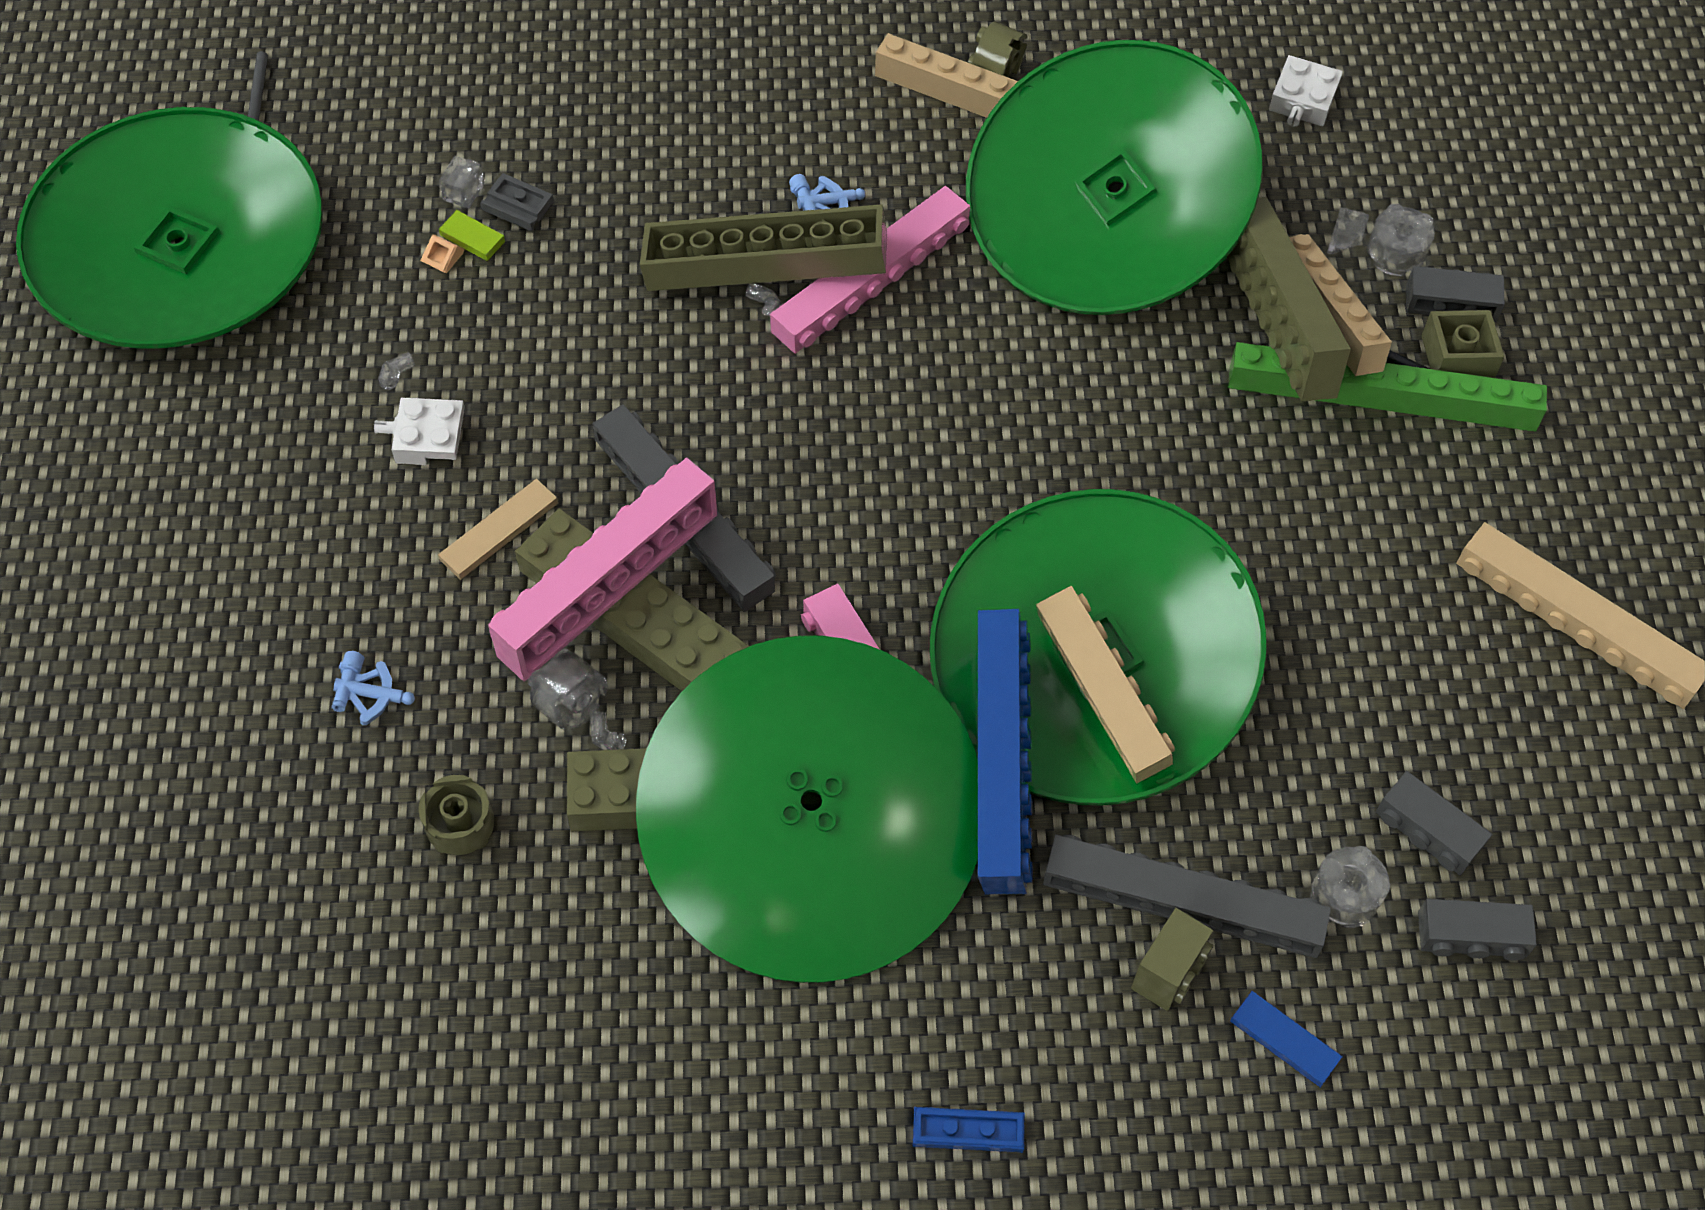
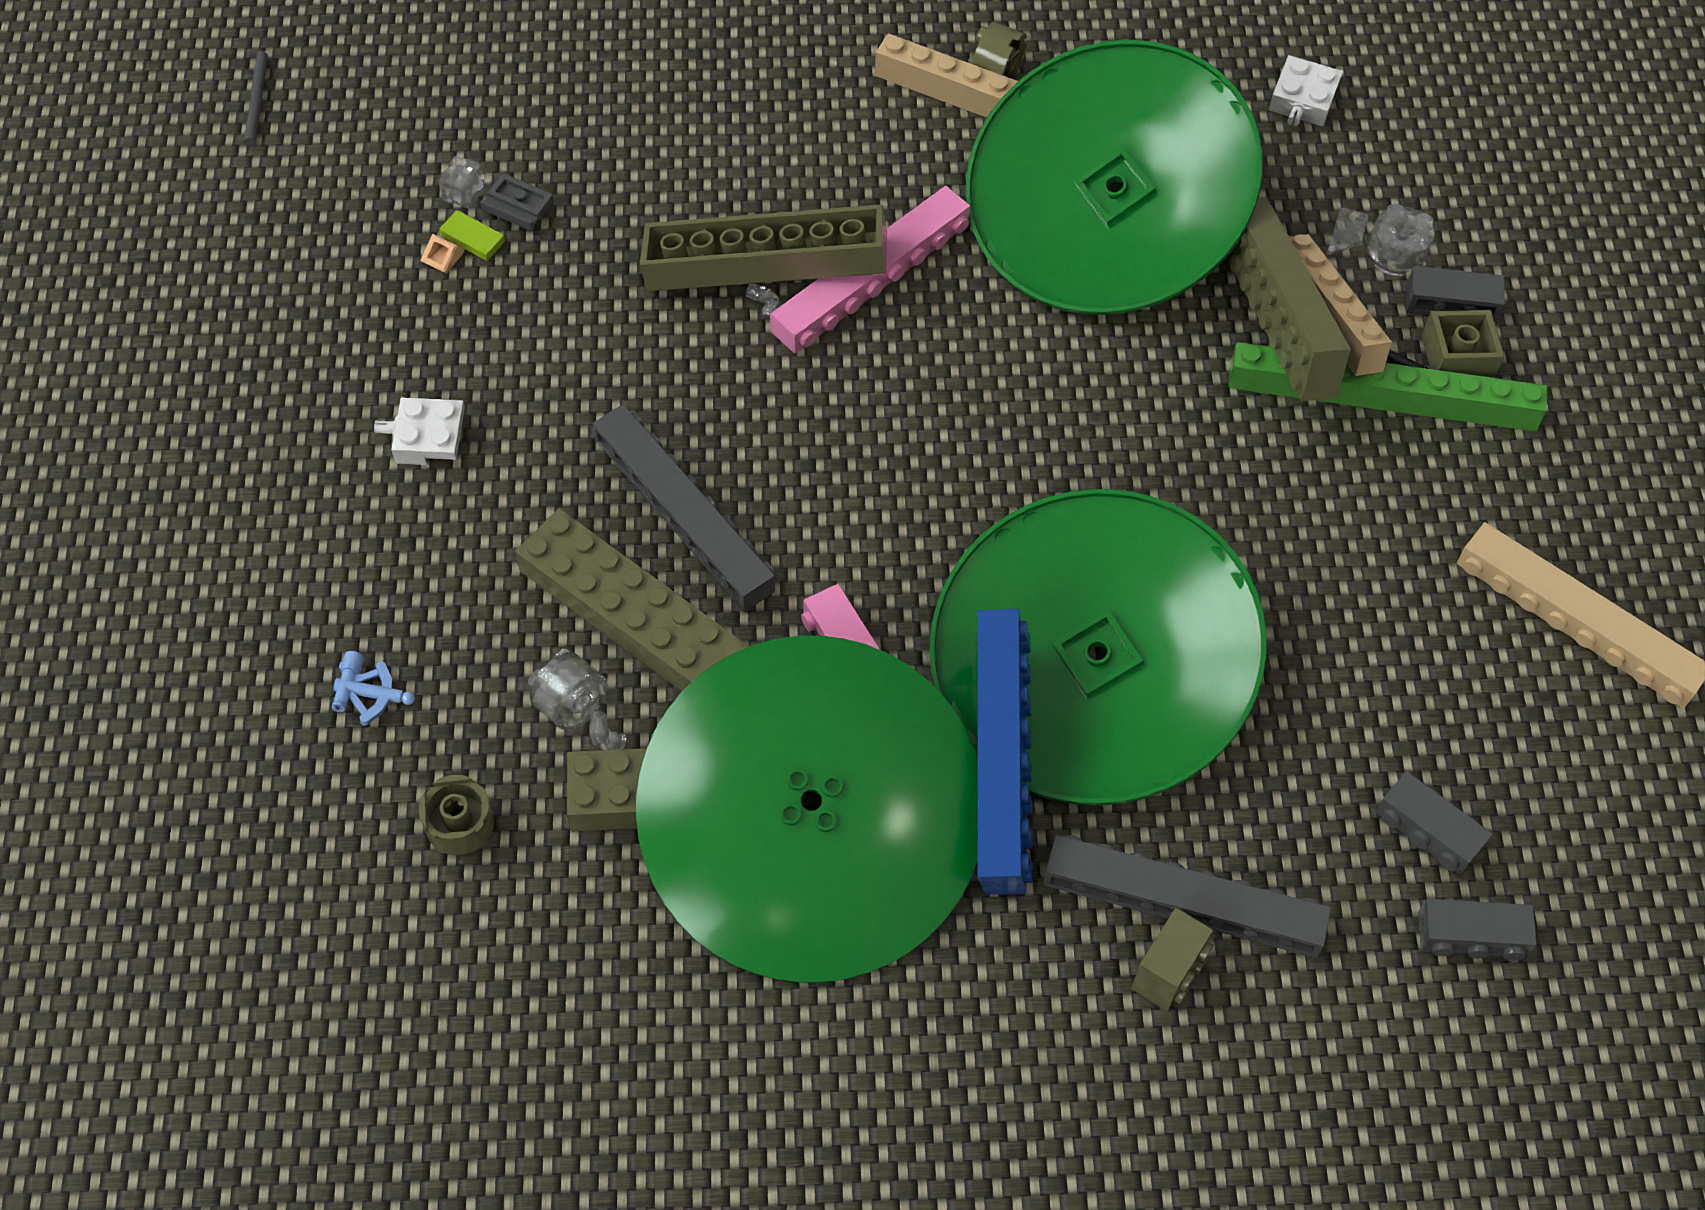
green dish [16,107,323,349] -> none
clear arm [378,352,415,390] -> none
tan tile [438,478,558,580] -> none
bright pink brick [488,457,717,682] -> none
light blue piece [789,174,865,211] -> none
blue tile [913,1107,1025,1153] -> none
tan brick [1036,586,1175,784] -> none
blue tile [1230,991,1343,1088] -> none
clear brick [1311,846,1390,928] -> none

